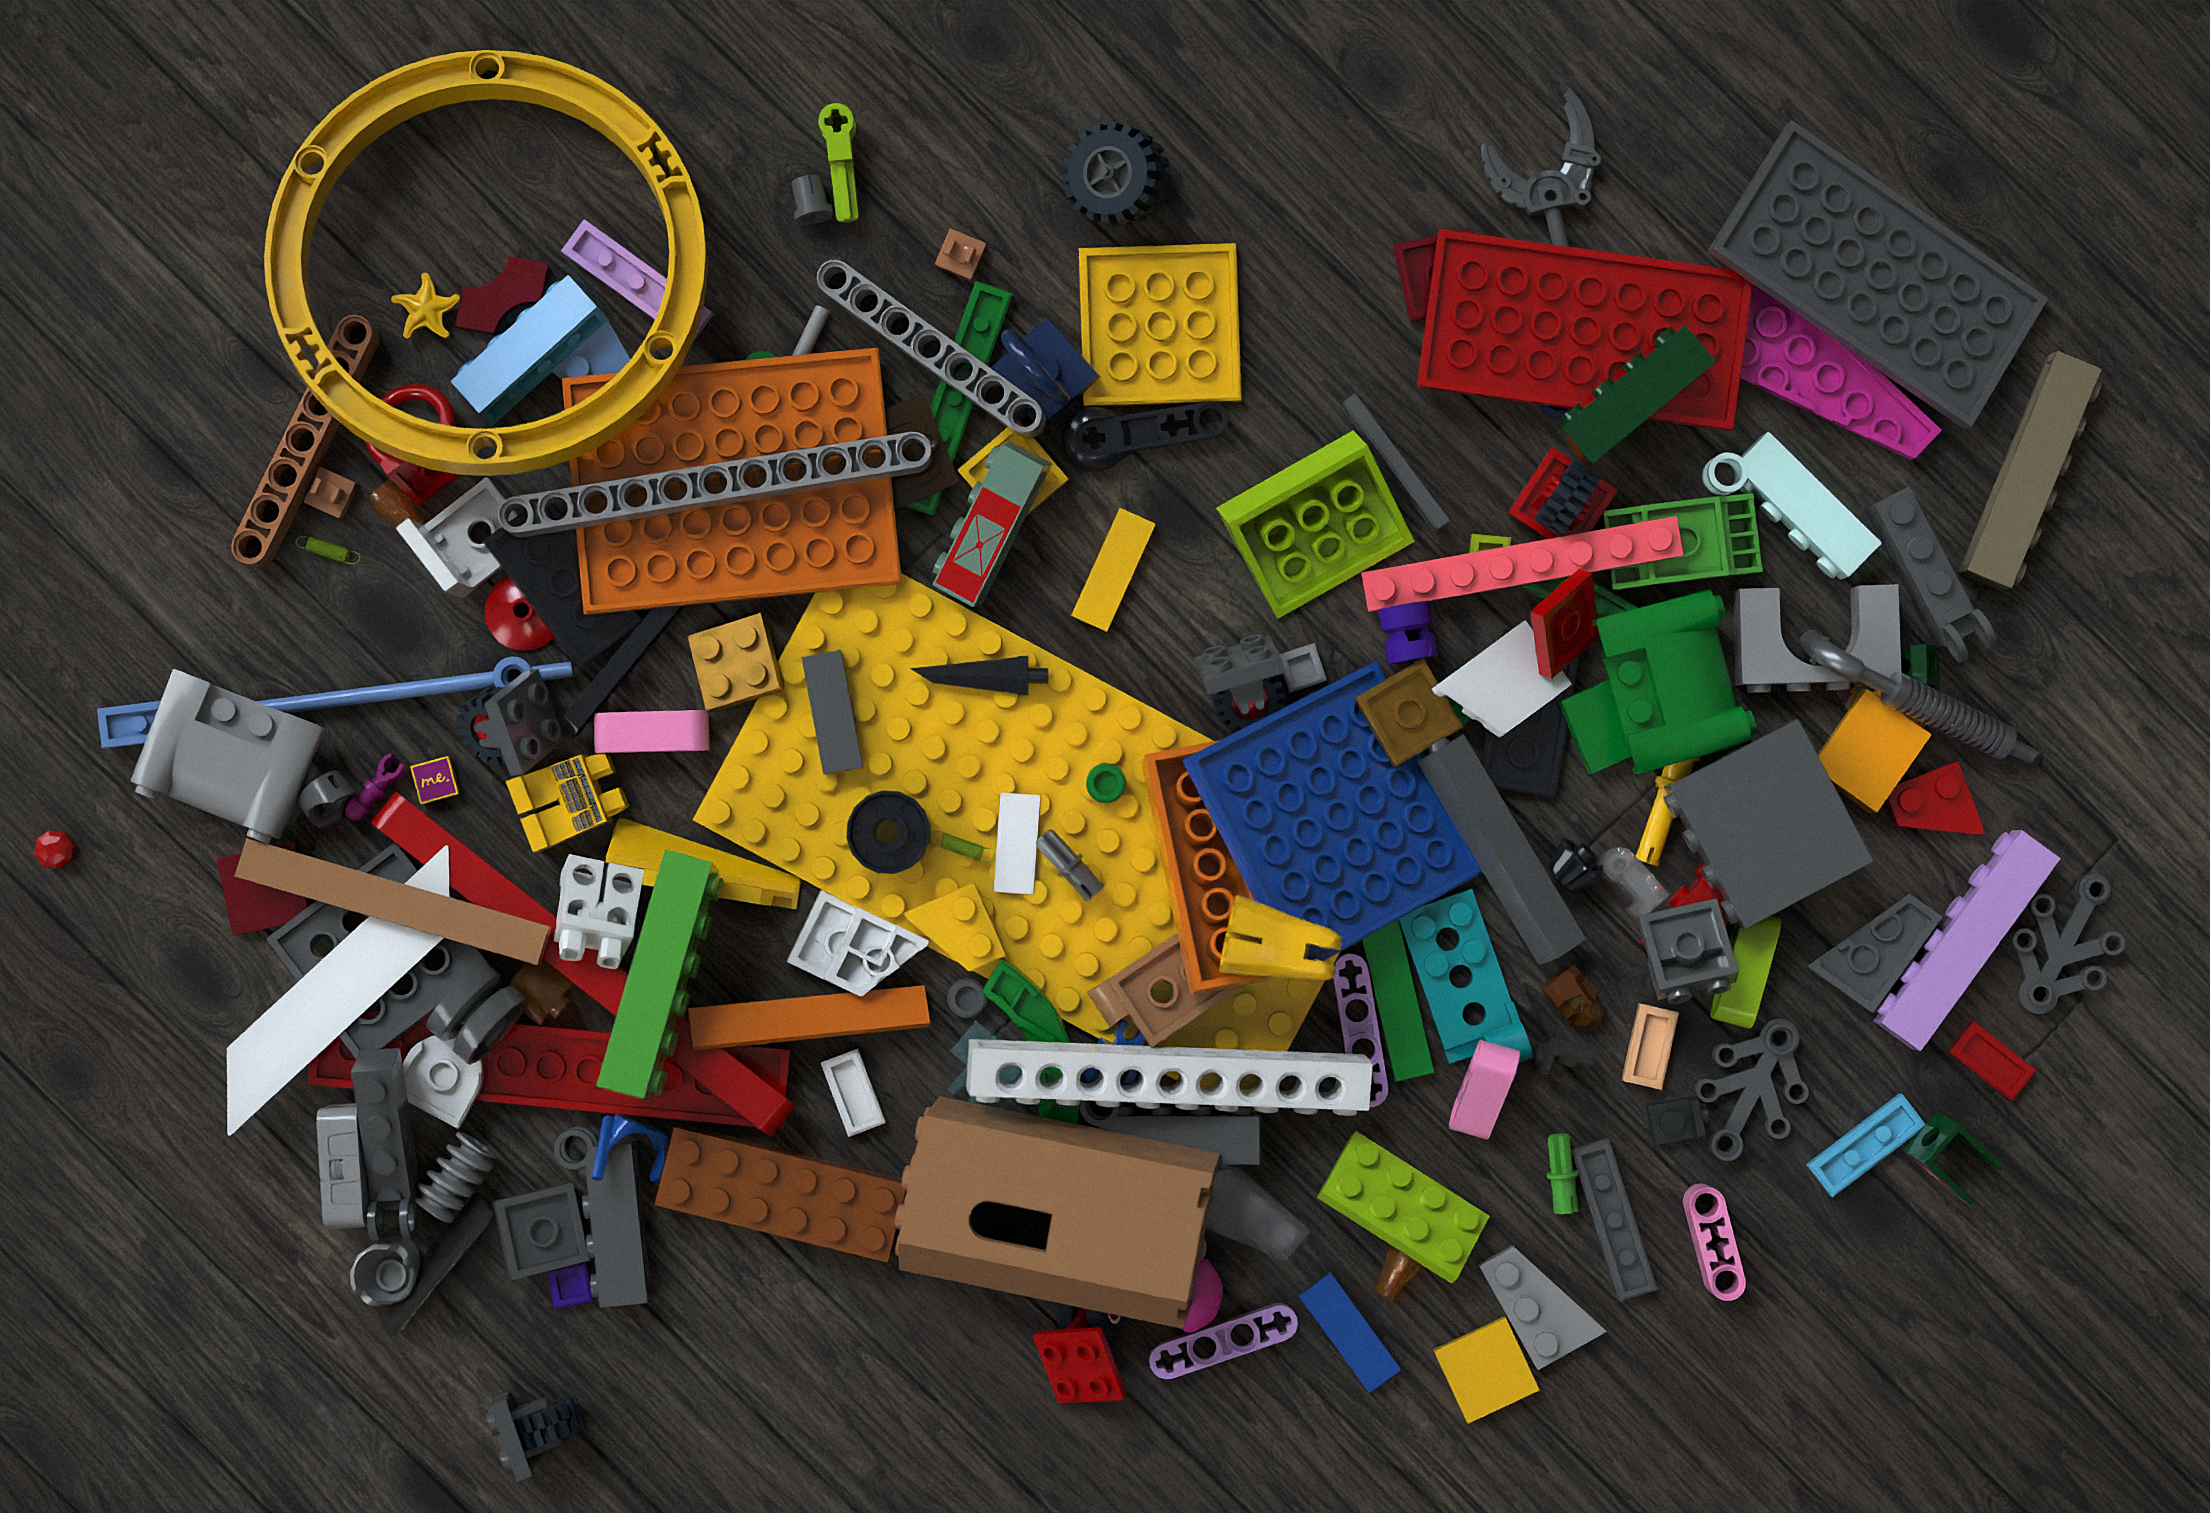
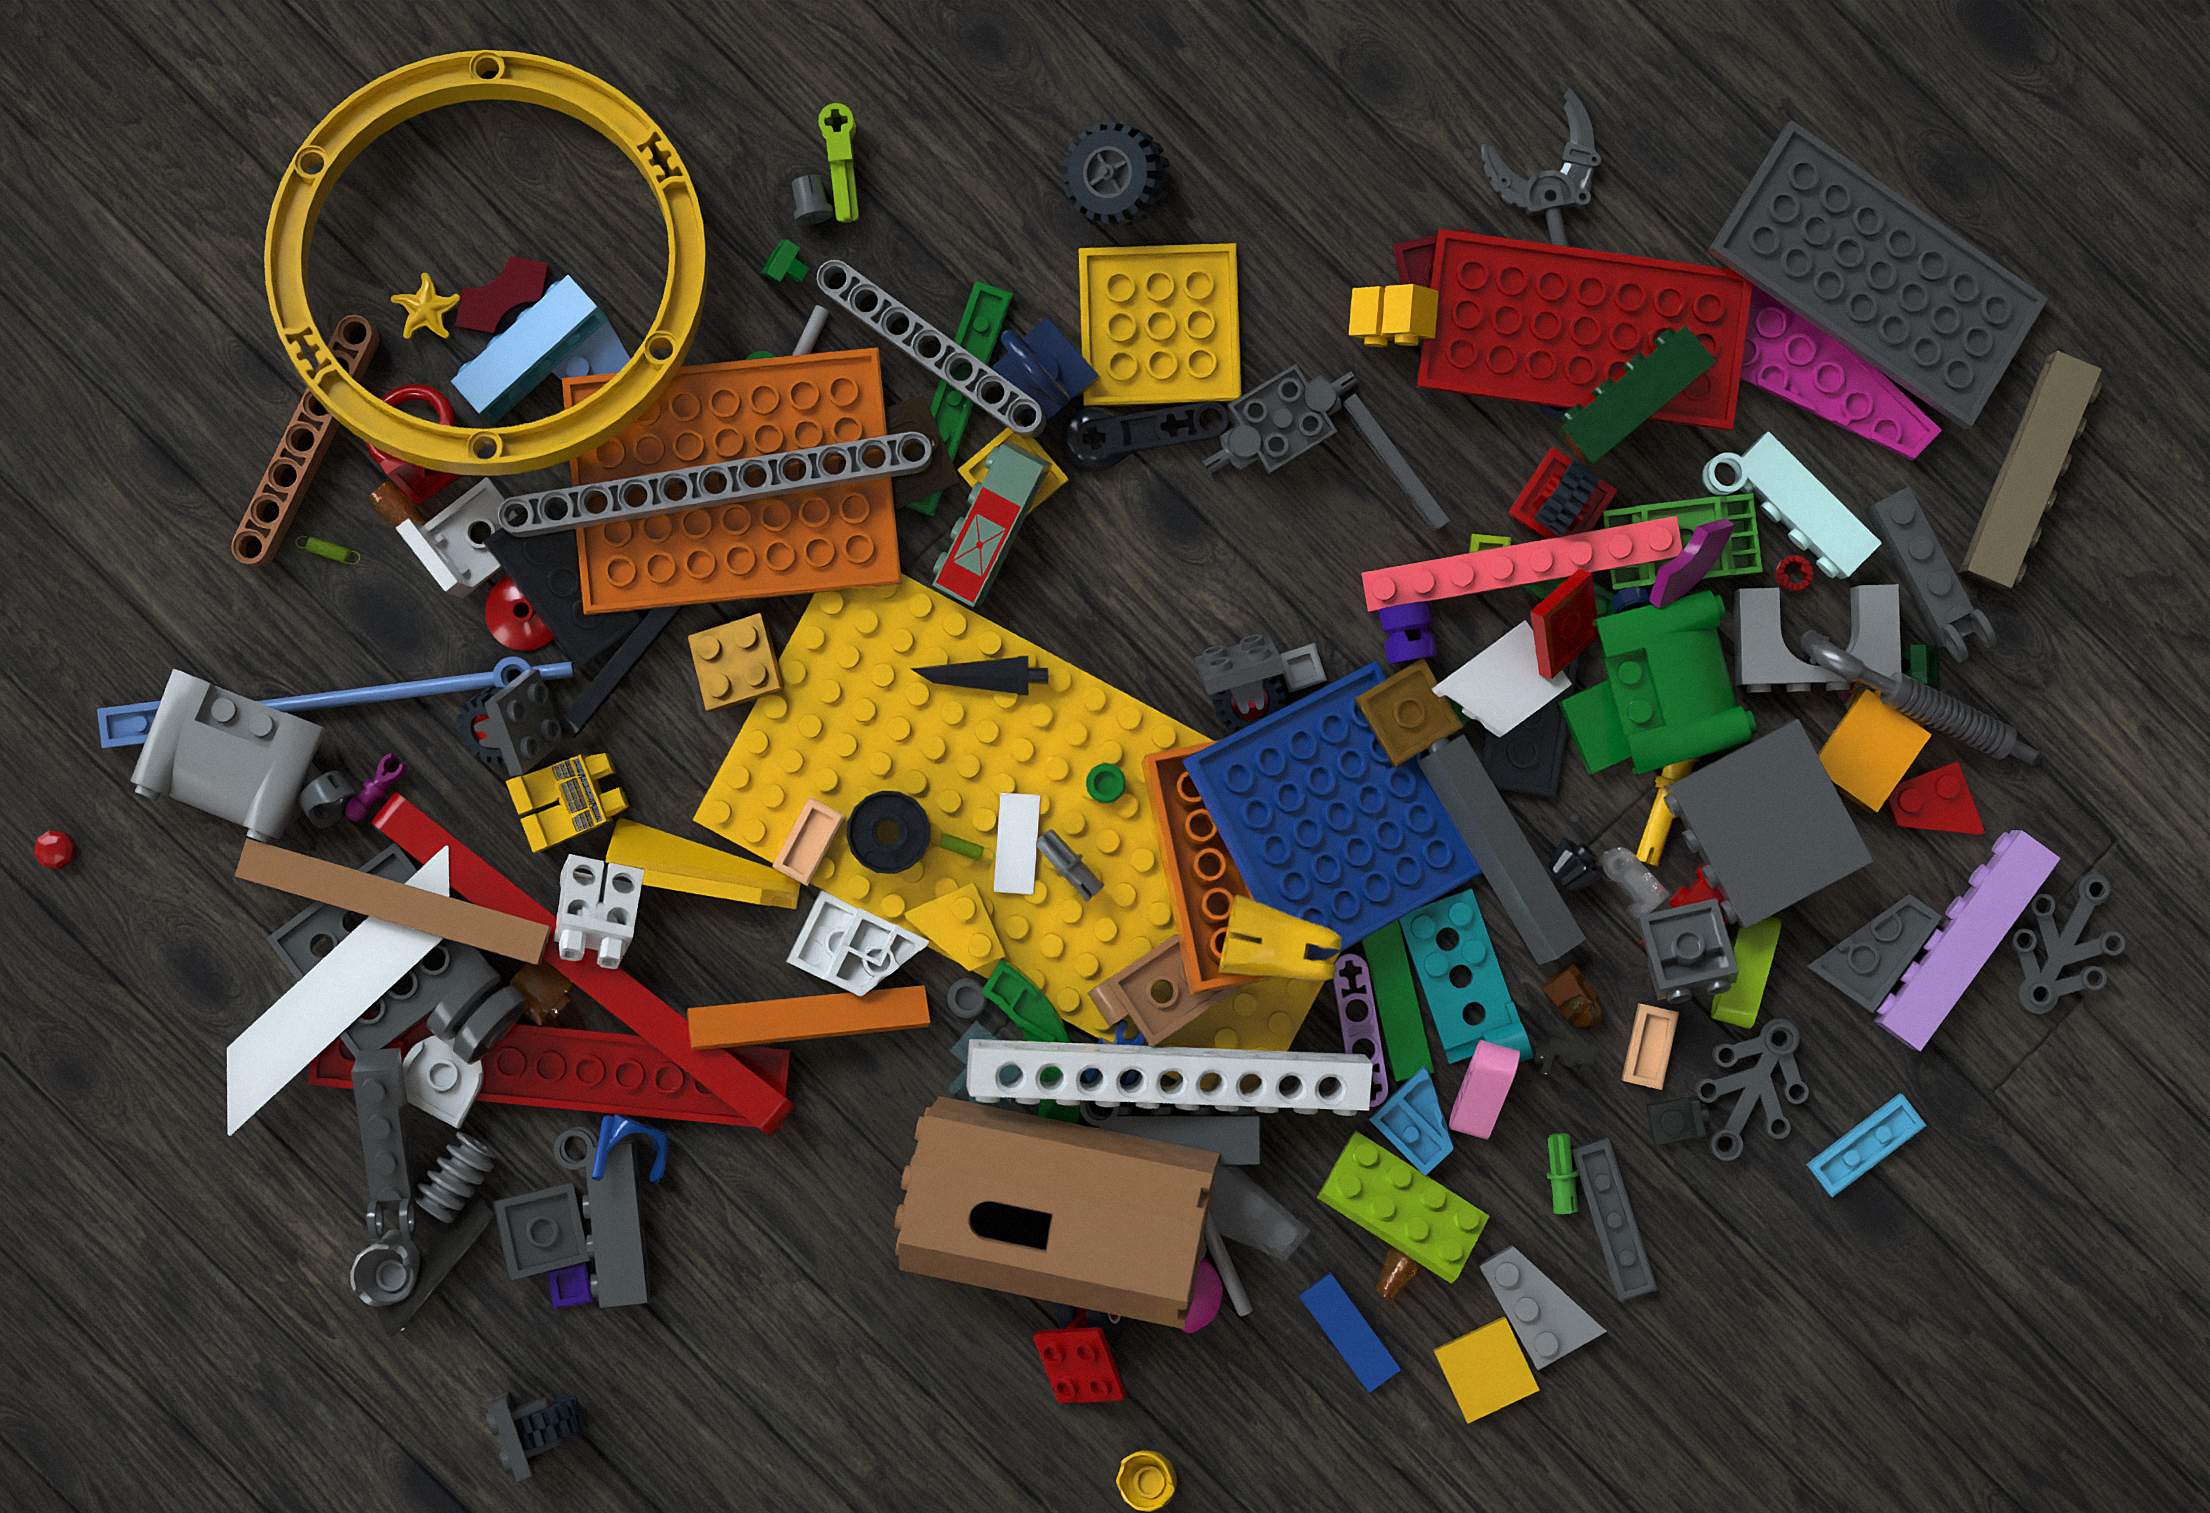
dark red tile [216,842,310,936] -> none
nougat tile [304,467,359,520] -> none
light grey axle [317,1103,371,1230] -> none
magenta tile [410,756,461,805] -> none
lavender gear [561,219,714,342] -> none
bright pink beam [594,710,710,753] -> none
bright green brick [596,849,723,1102] -> none
dark orange brick [655,1123,907,1263] -> none
dark grey tile [802,650,863,775] -> none
white tile [821,1048,886,1137] -> none
nougat tile [935,228,987,282] -> none
yellow tile [1071,508,1156,632] -> none
lavender beam [1149,1303,1298,1379] -> none
lime slope [1216,430,1415,619] -> none
bright pink beam [1683,1183,1746,1301] -> none
dark green piece [1903,1111,2004,1206] -> none
red tile [1947,1020,2037,1101] -> none
none -> green tile [760,239,810,282]
none -> light nougat tile [772,797,845,886]
none -> yellow hair [1116,1450,1177,1512]
none -> dark grey piece [1202,364,1359,475]
none -> light grey piece [1204,1211,1253,1316]
none -> yellow piece [1349,284,1439,348]
none -> dark azure wing [1369,1065,1454,1176]
none -> dark blue tile [1611,586,1651,614]
none -> magenta tile [1649,518,1735,608]
none -> red bush [1775,555,1813,592]

